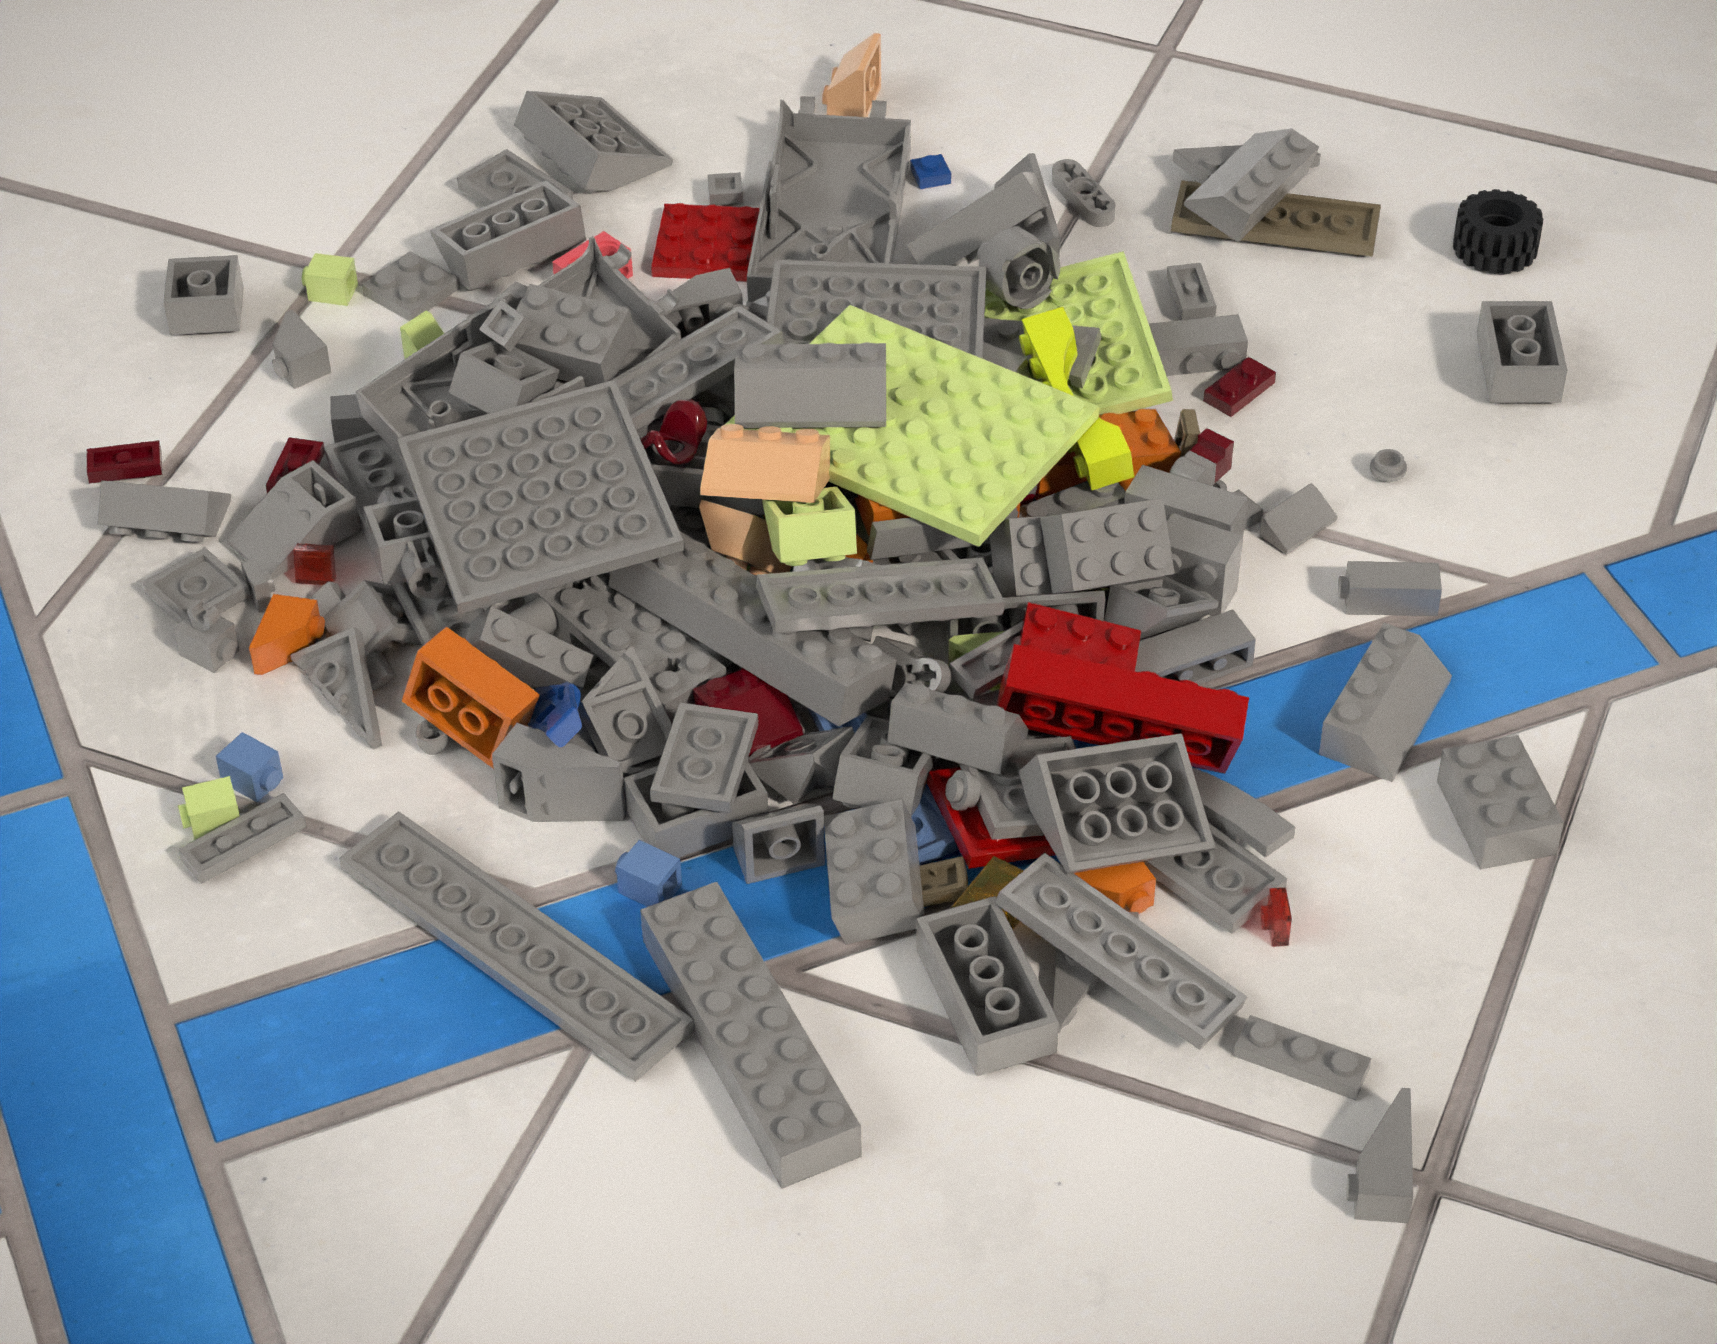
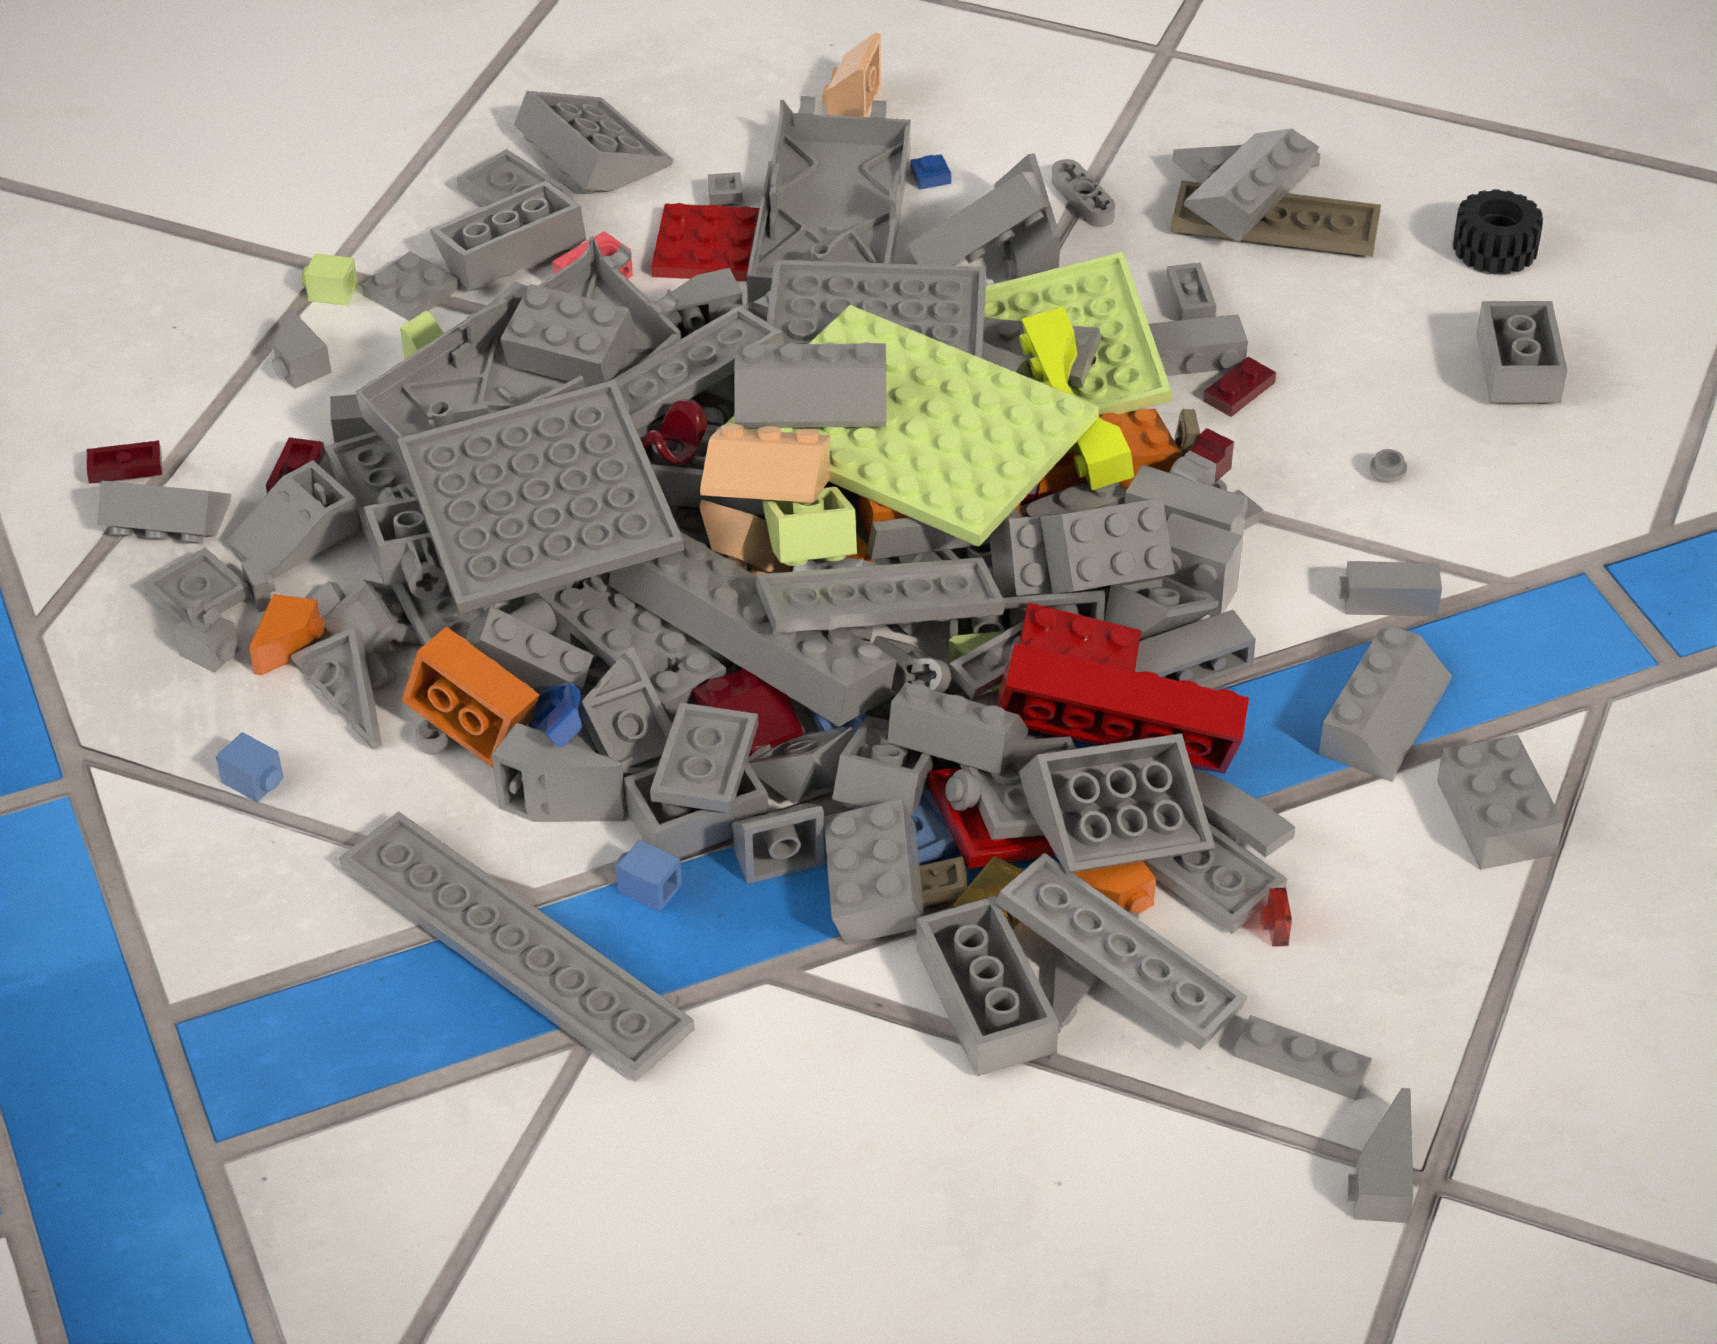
light grey brick [163,255,244,335] -> none
yellowish green brick [178,776,240,840] -> none
light grey plate [178,793,307,884] -> none
clear red plate [293,543,336,585] -> none
light grey brick [448,340,560,414] -> none
light grey plate [479,299,532,352] -> none
light grey brick [640,881,862,1188] -> none
light grey brick [977,226,1060,309] -> none
light grey slope [1259,483,1337,555] -> none

